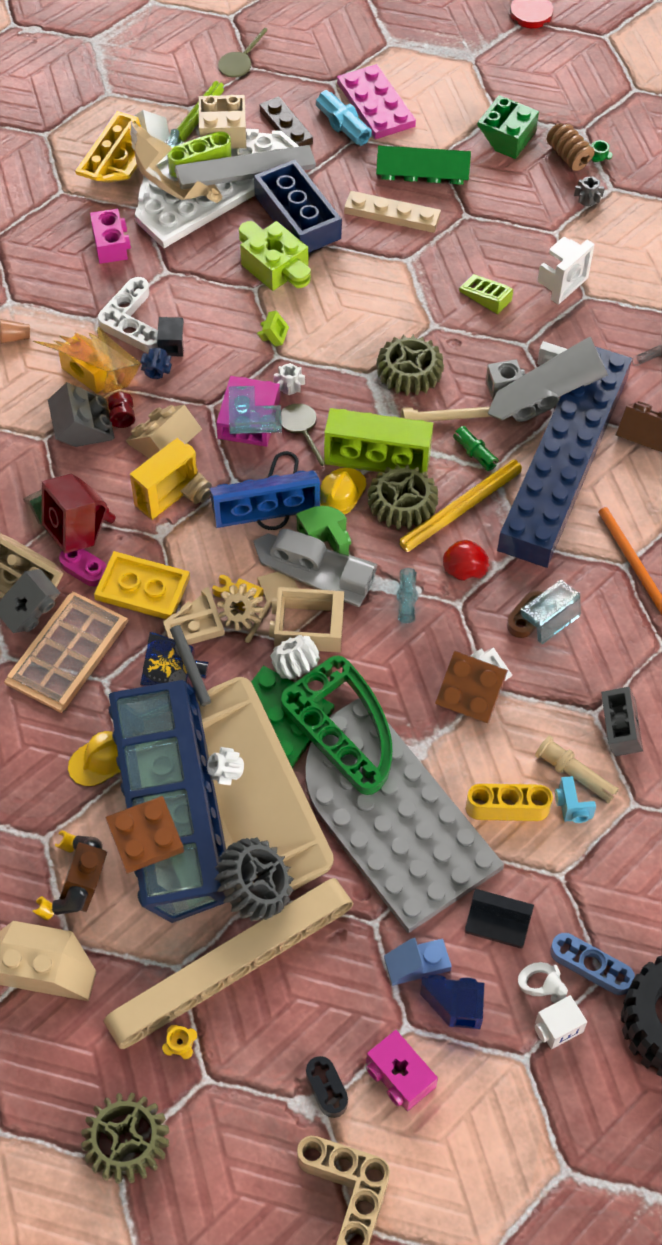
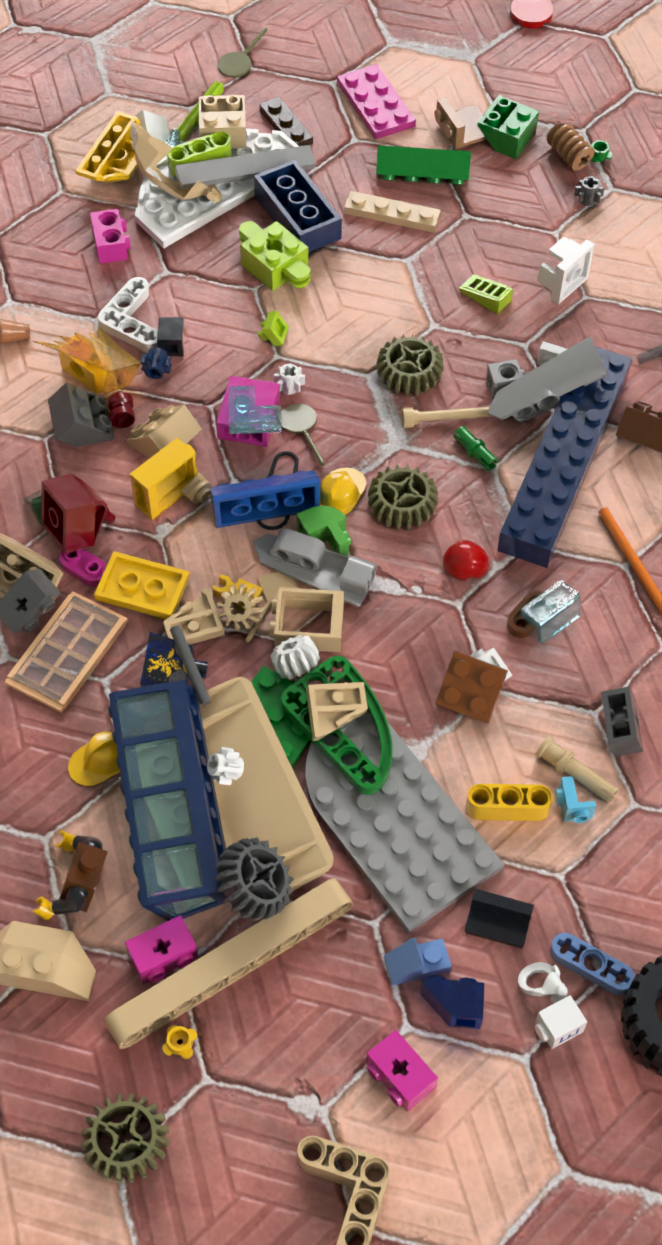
dark orange plate [106,796,184,874] -> none
black beam [306,1056,348,1118] -> none
medium azure piece [316,90,372,146] -> none
lime brick [324,408,434,473] -> none
clear light blue pin [397,568,418,623] -> none
yellow axle [399,460,522,552] -> none
none -> dark pink brick [125,915,198,984]
none -> tan wing [306,682,368,741]
none -> bracket [434,97,487,149]

